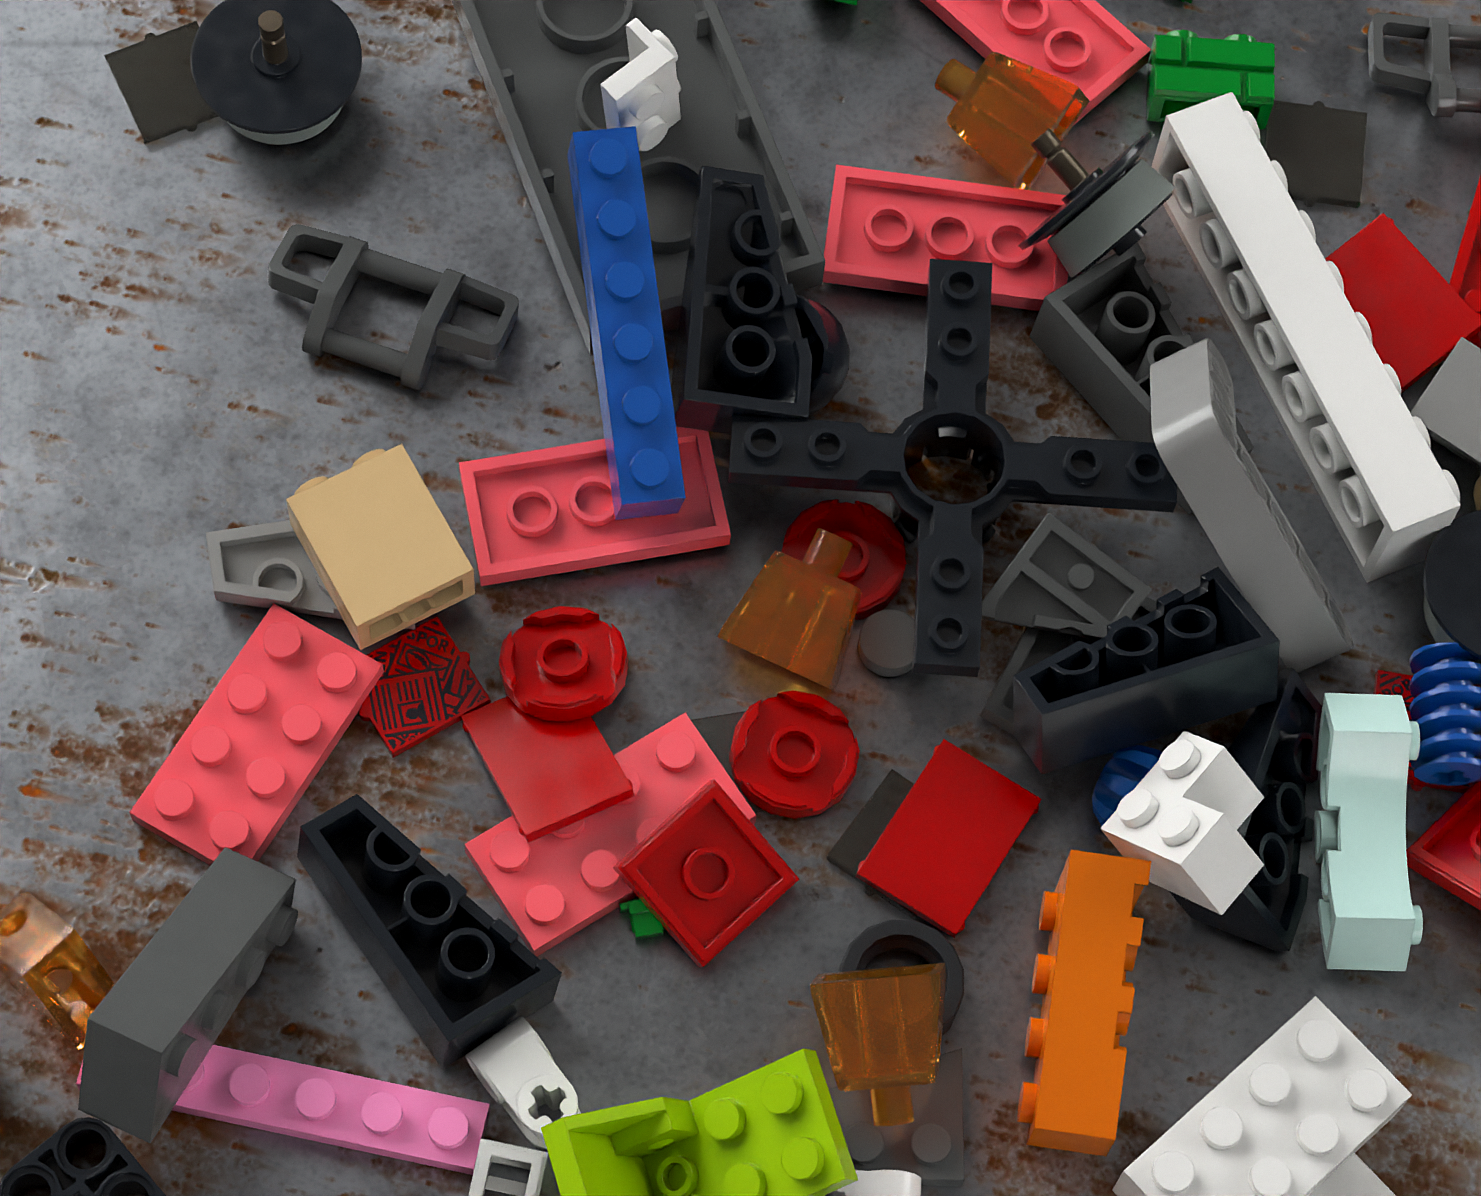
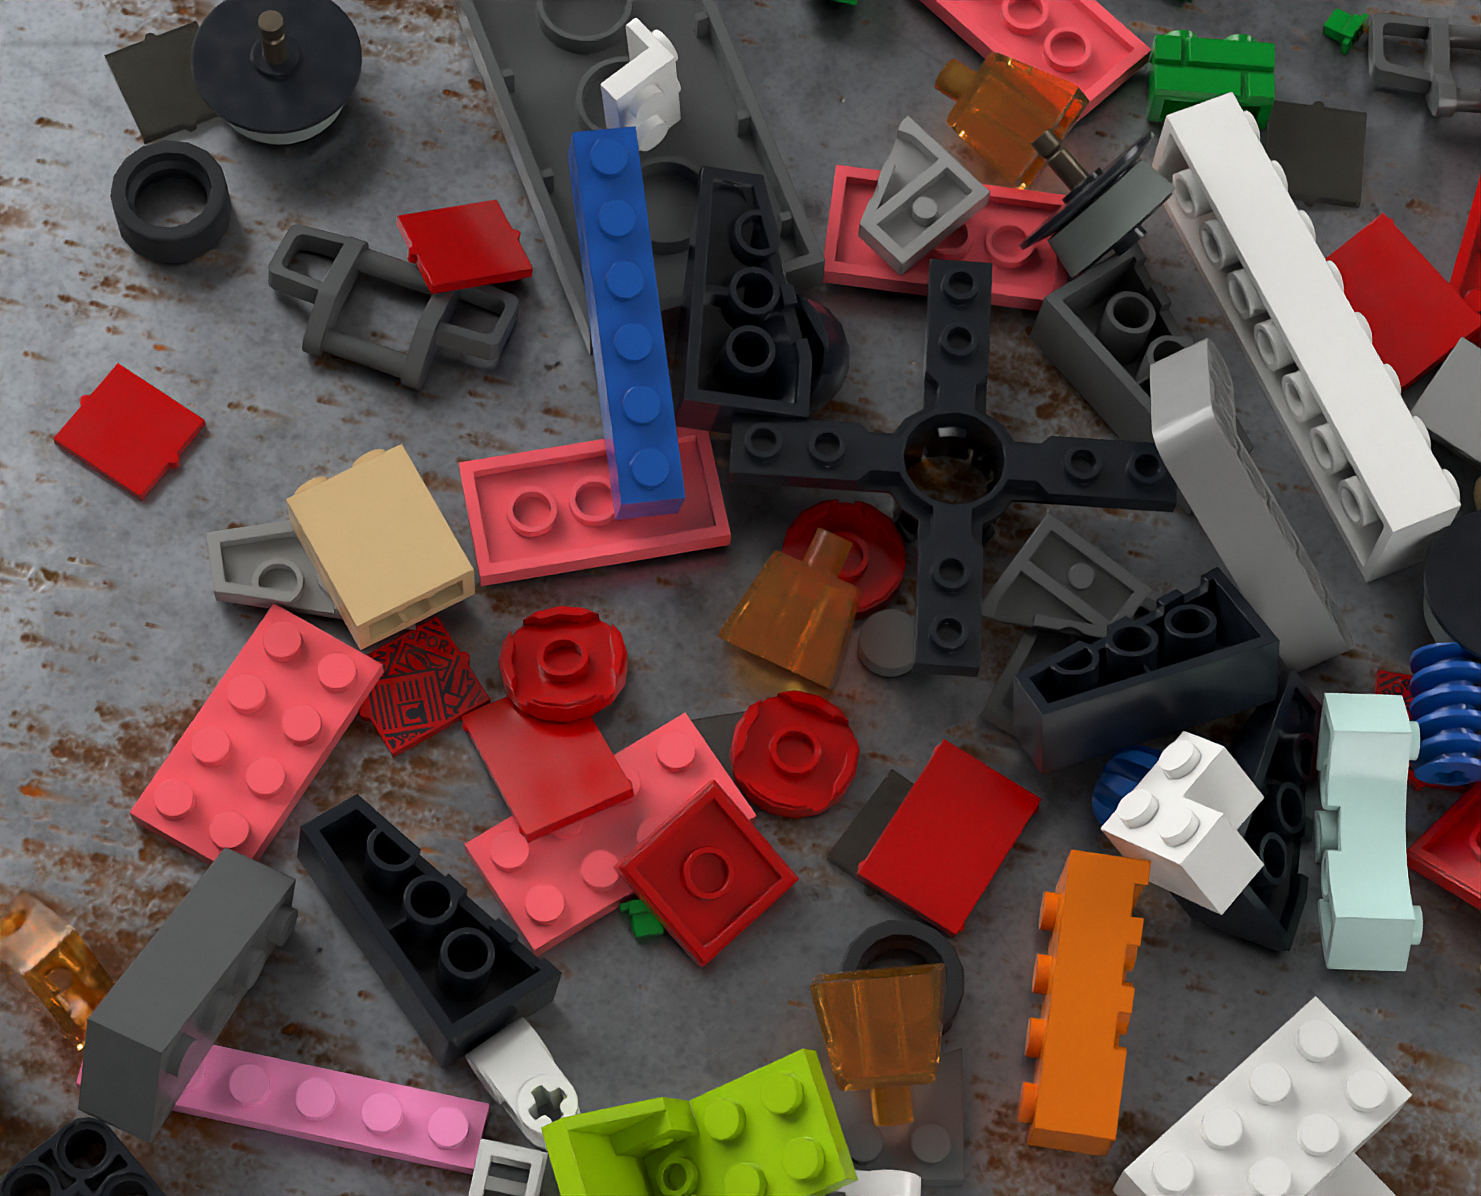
none -> red piece [53,363,206,501]
none -> black tyre [110,140,232,263]
none -> red piece [396,199,533,294]
none -> light grey wing [858,116,990,276]
none -> green piece [1322,8,1369,55]

